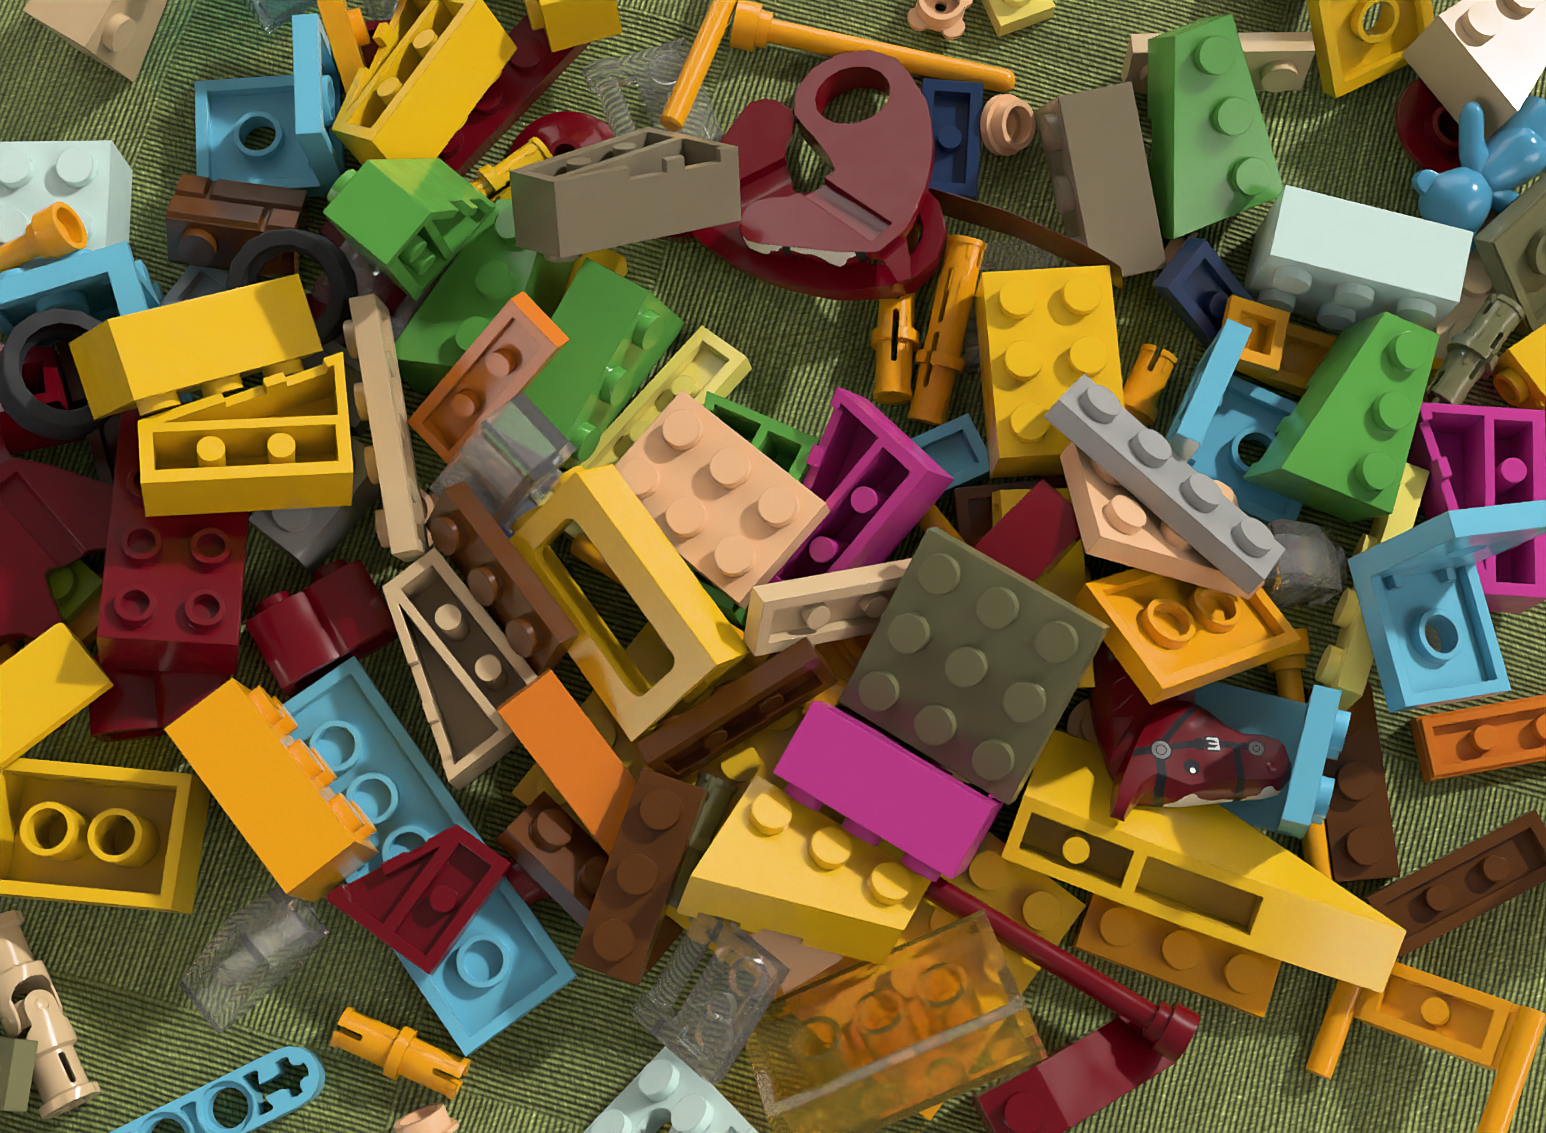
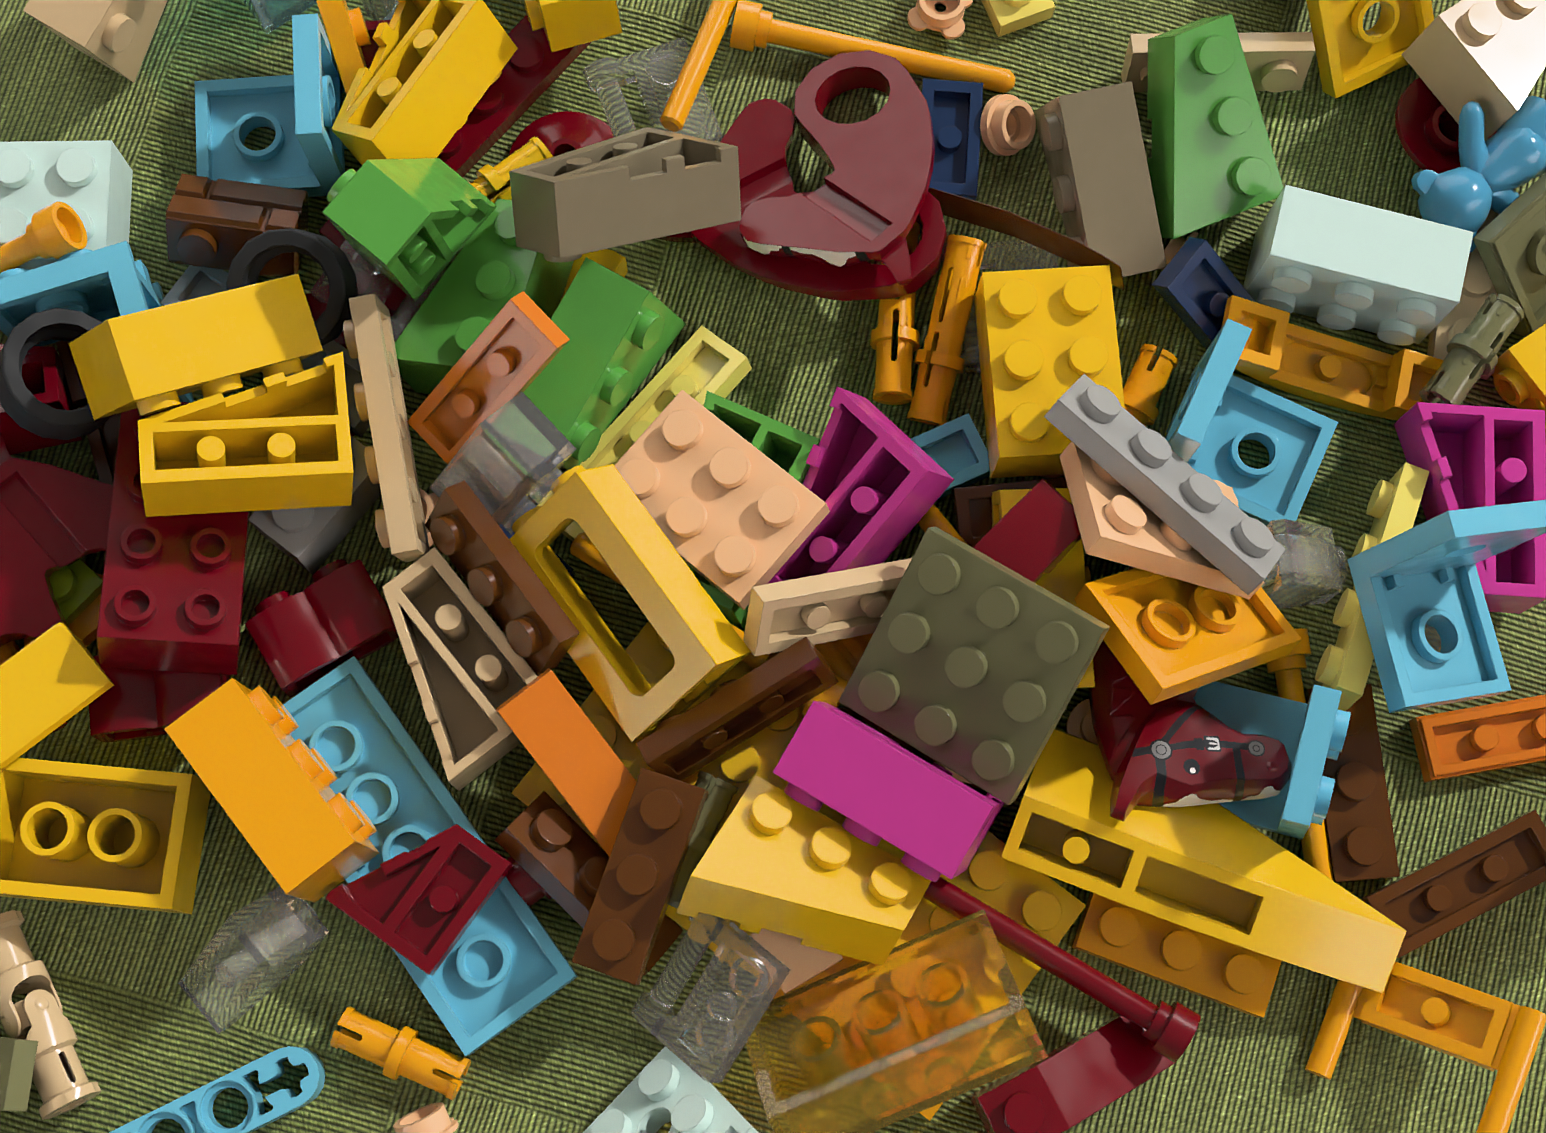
bright green wedge [1242,311,1440,523] -> none

